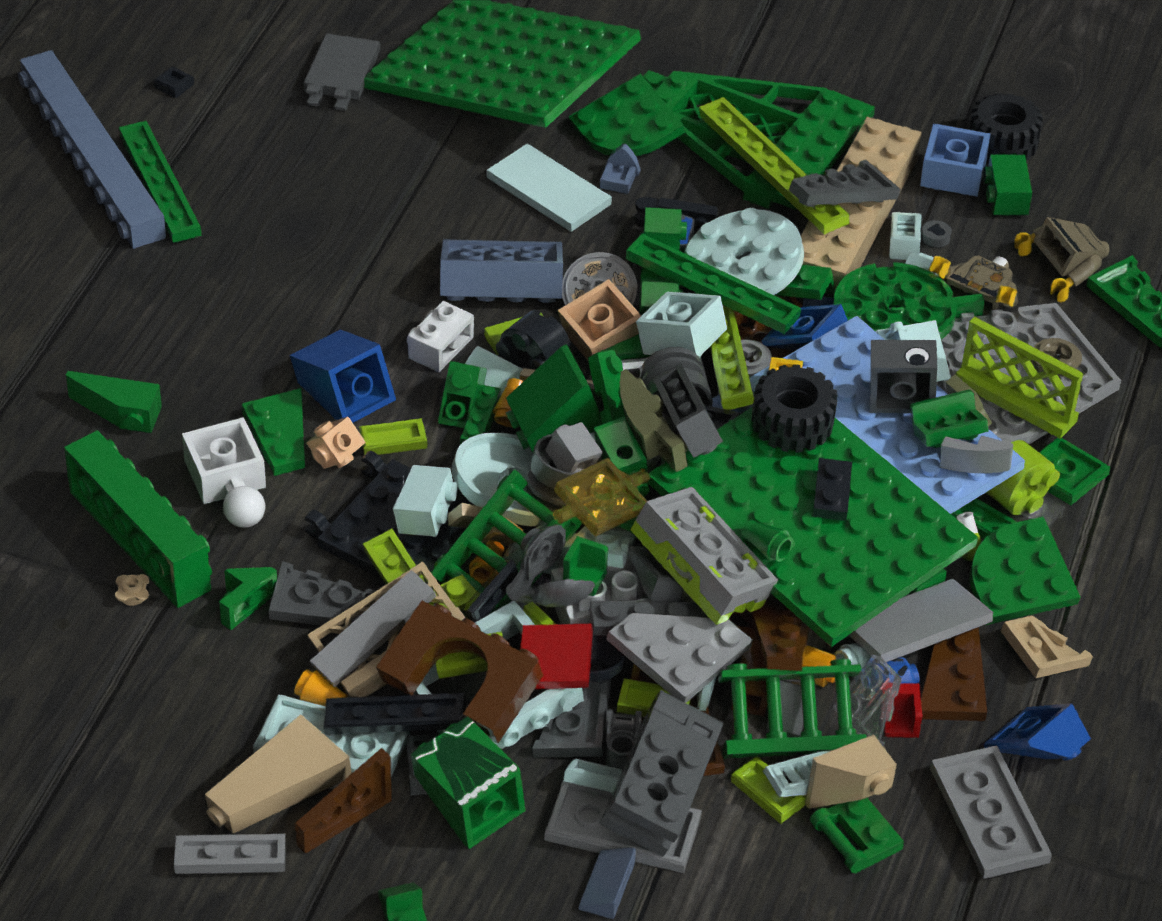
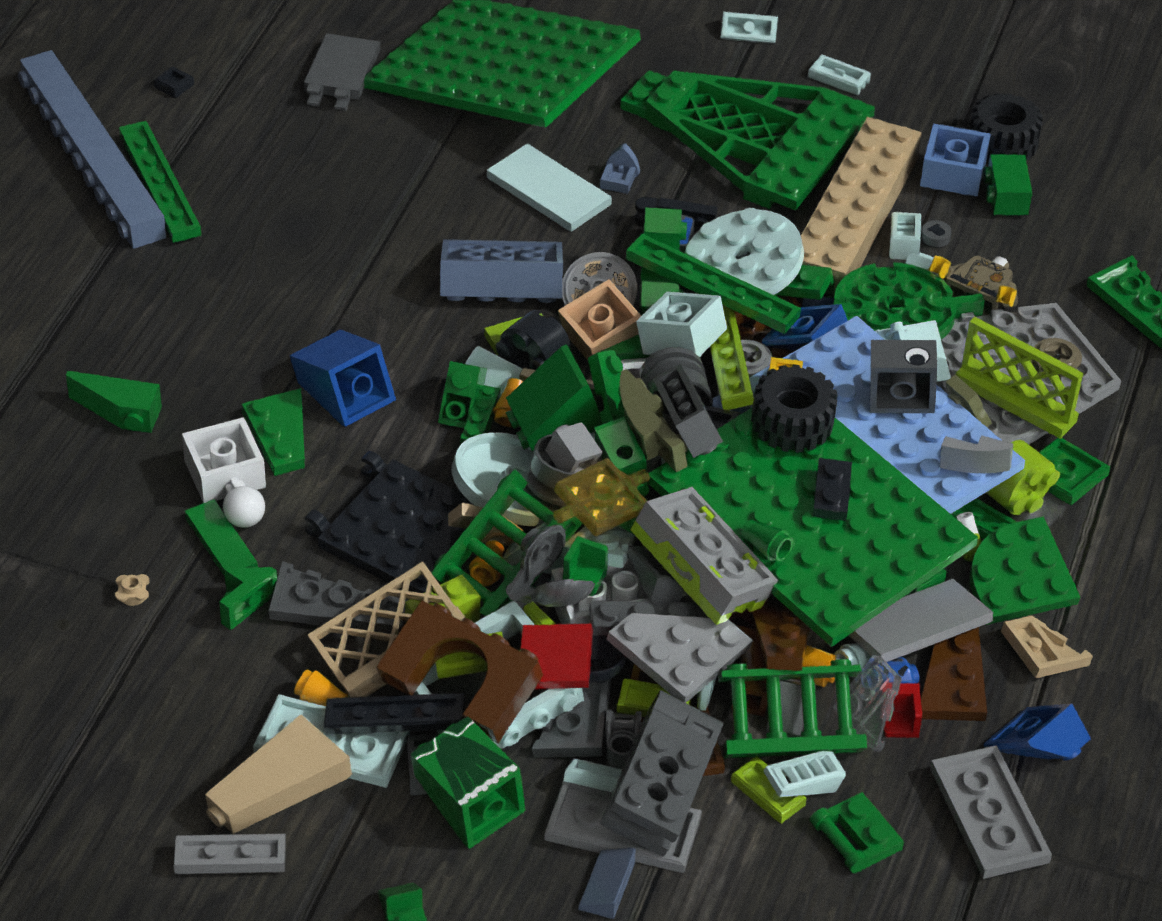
green brick [64,430,212,608] -> none
reddish brown wing [295,748,392,854] -> none
light nougat brick [306,416,366,469] -> none
light grey tile [310,570,436,687] -> none
lime tile [359,418,427,455] -> none
lime plate [363,529,425,584] -> none
light aqua brick [393,465,458,537] -> none
white brick [407,301,474,372] -> none
black slope [460,559,518,623] -> none
green plate [568,74,686,156] -> none
lime plate [699,97,849,234] -> none
dark grey wing [789,160,901,207] -> none
tan slope [805,735,897,809] -> none
green bracket [910,390,989,448] -> none
dark tan torso [1014,217,1109,302] -> none
none -> green tile [185,499,258,577]
none -> light aqua slope [720,12,778,44]
none -> light aqua tile [808,55,871,95]

